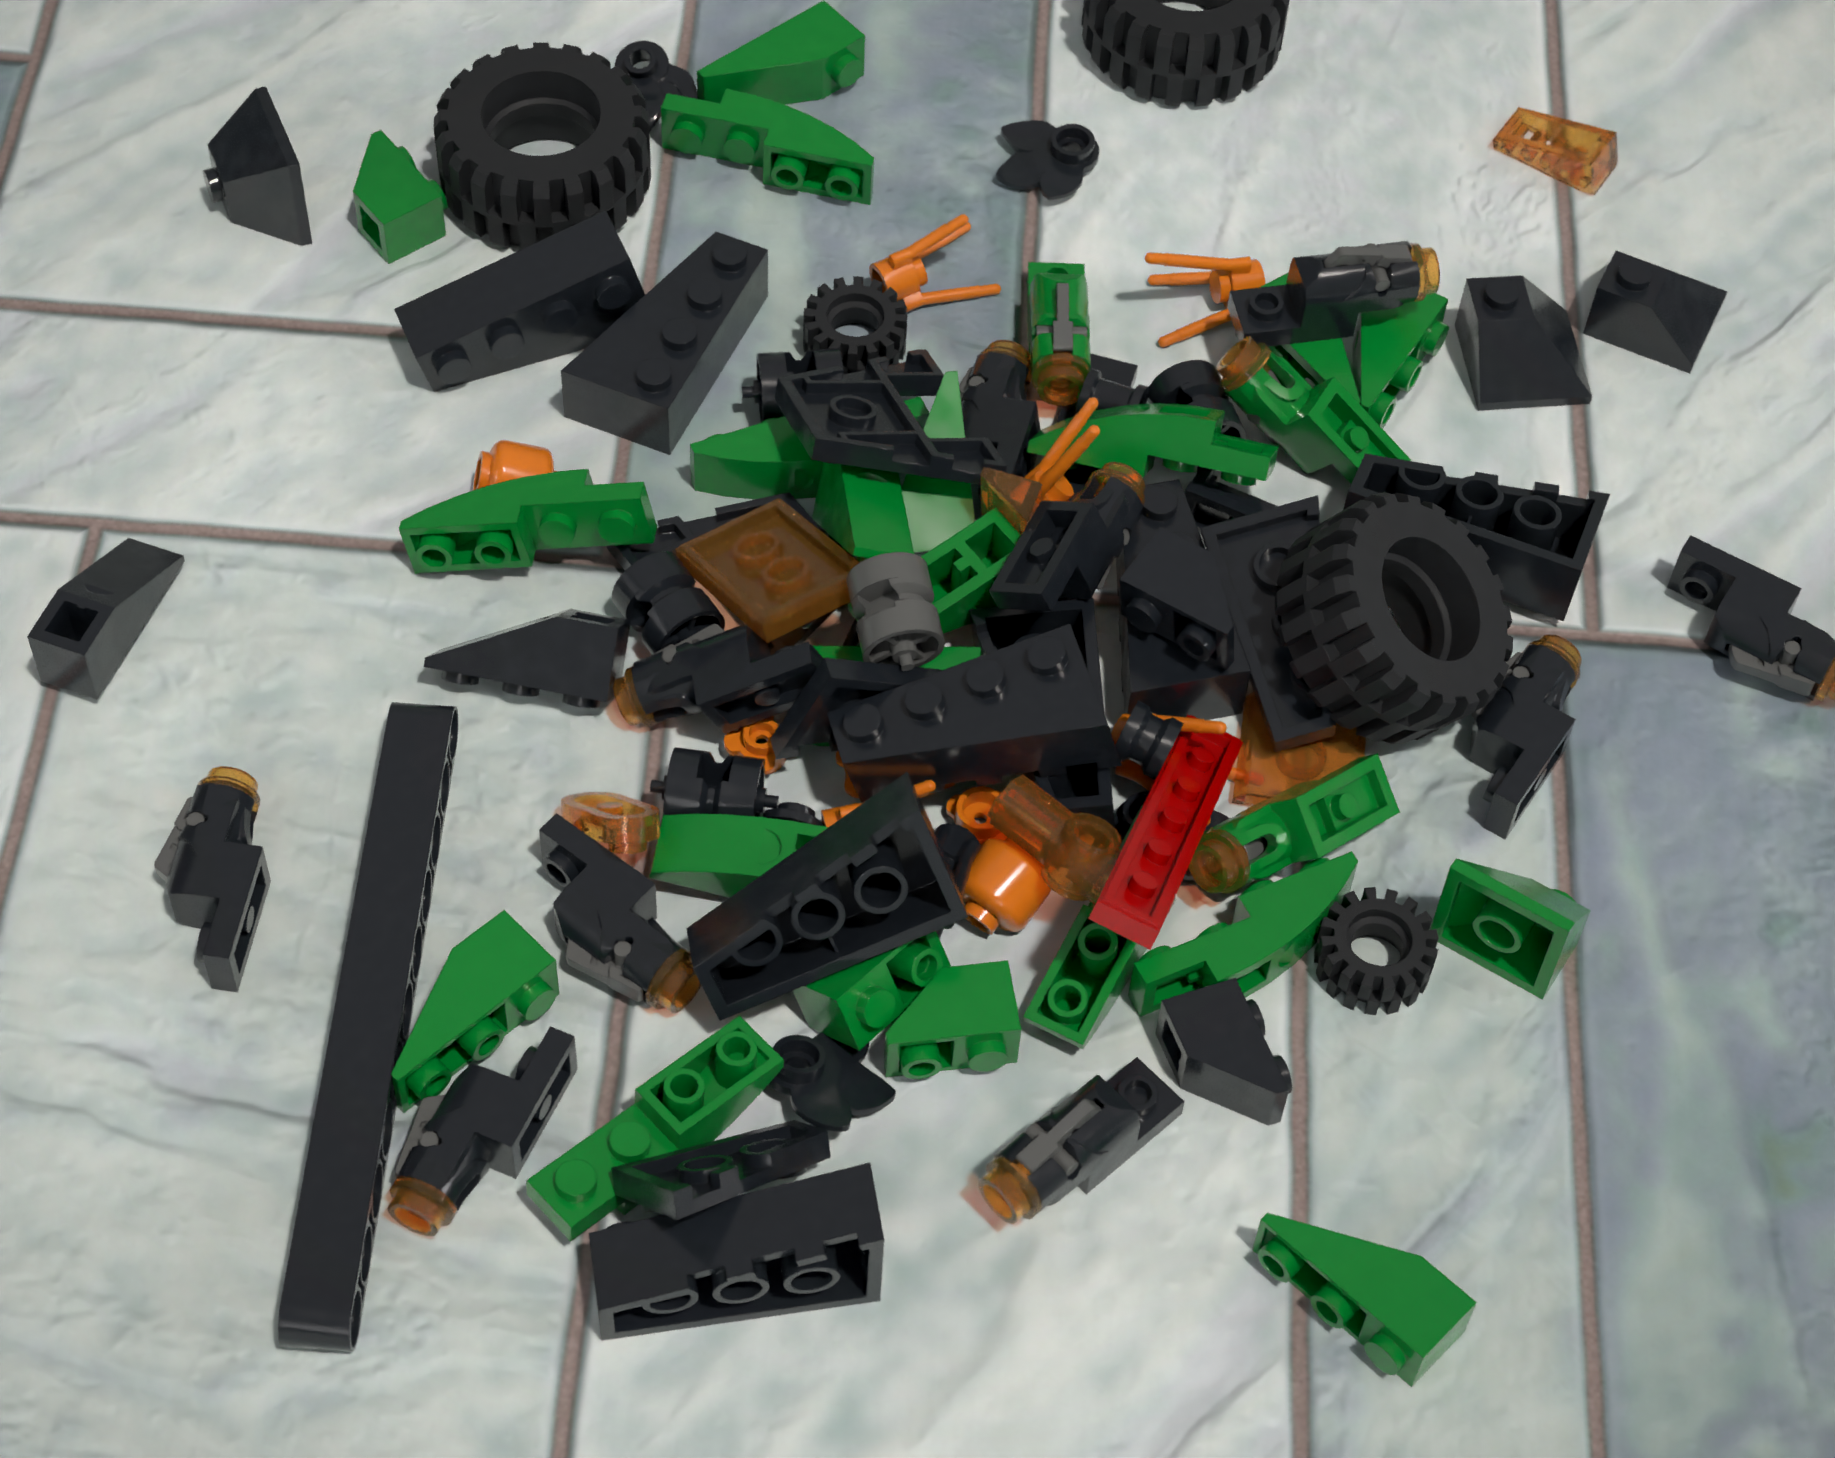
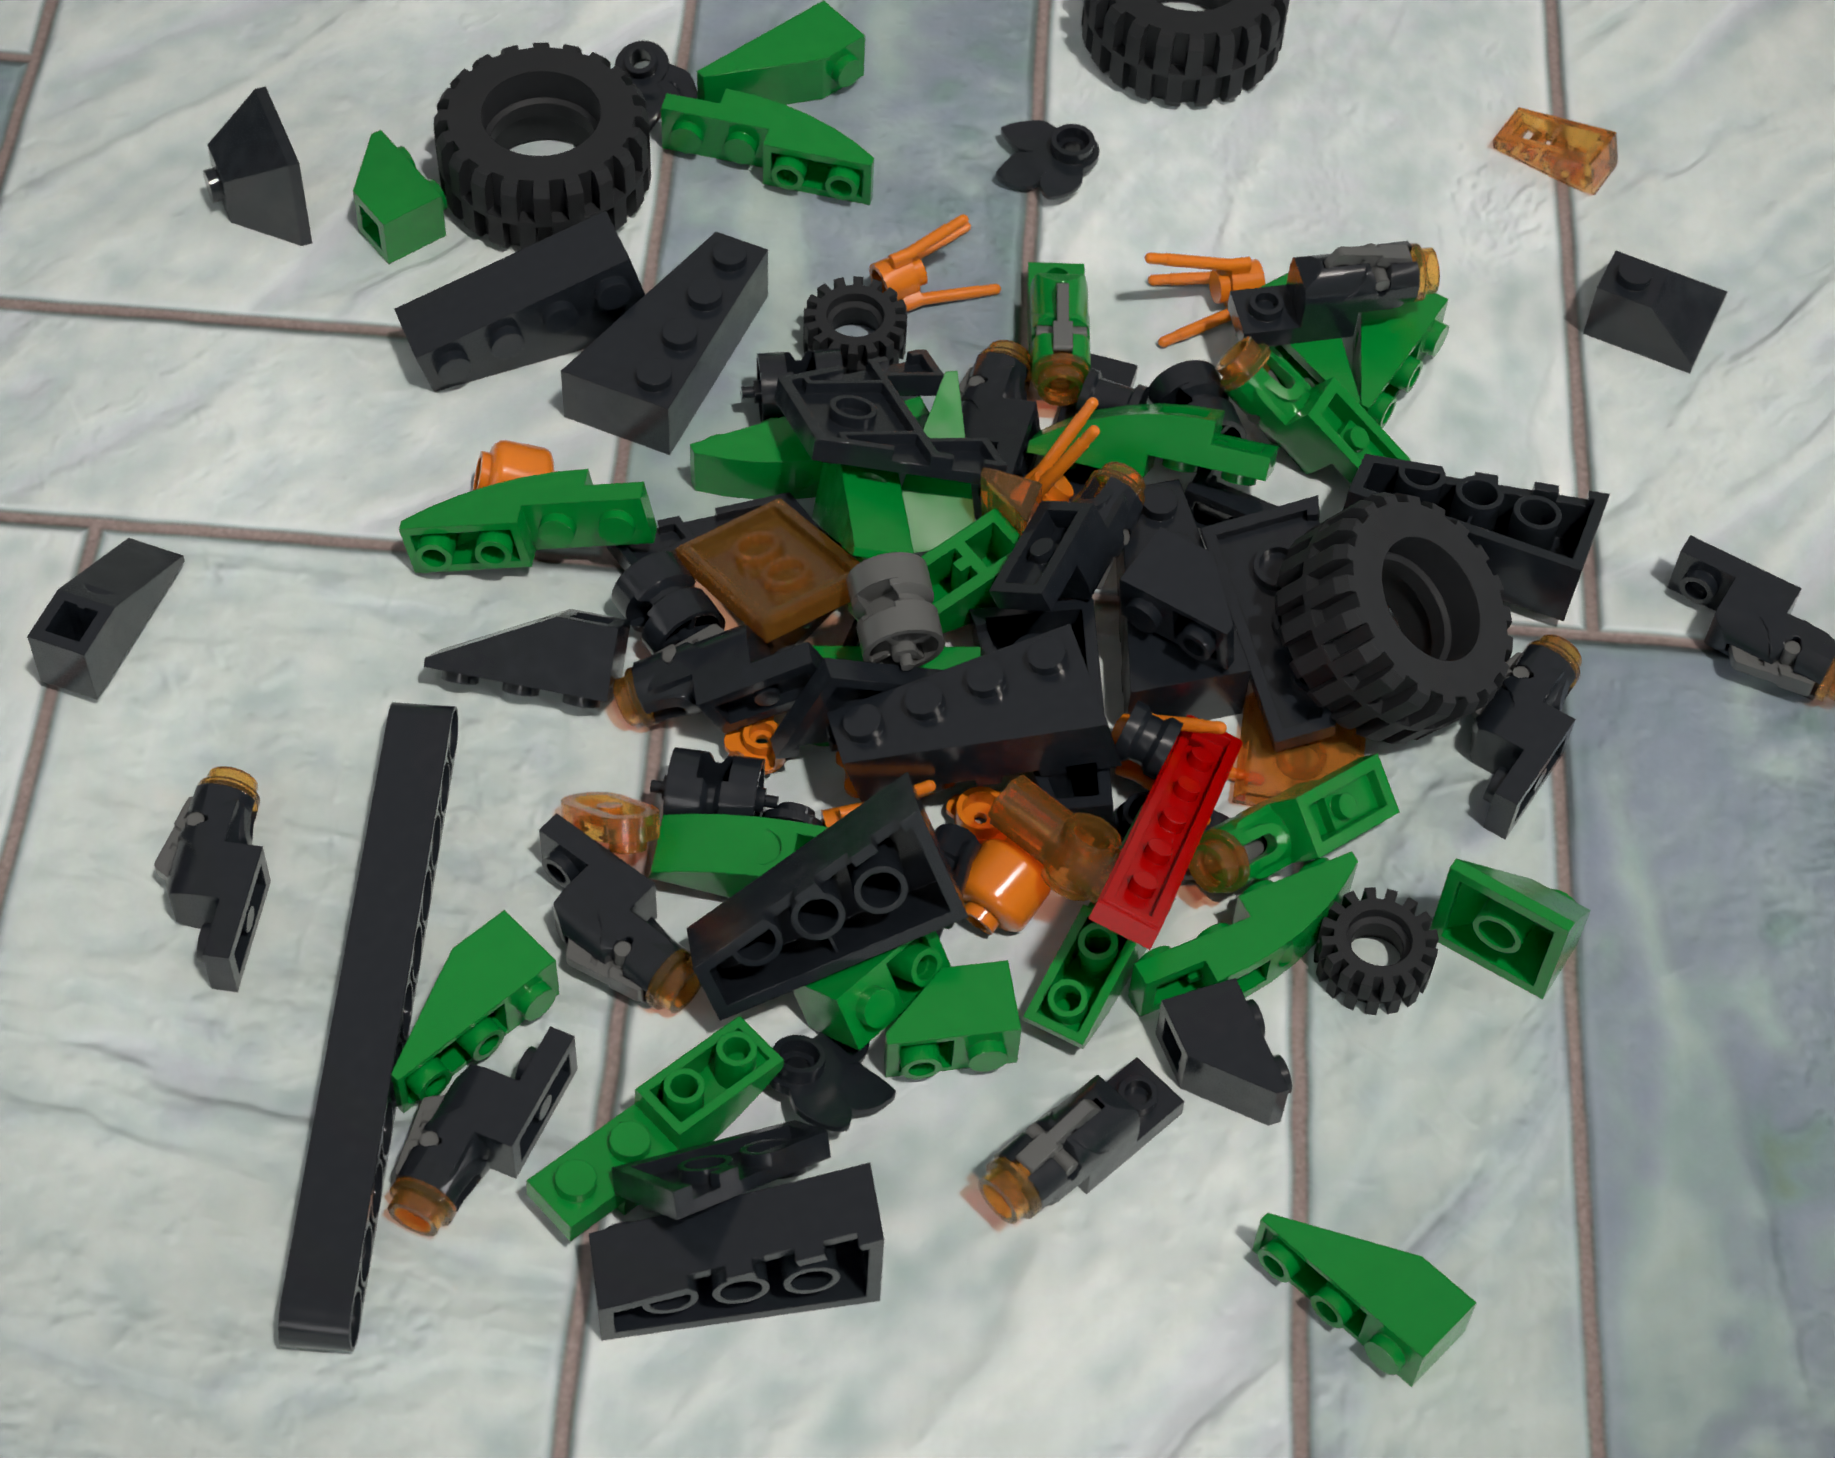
black slope [1455,275,1592,411] -> none

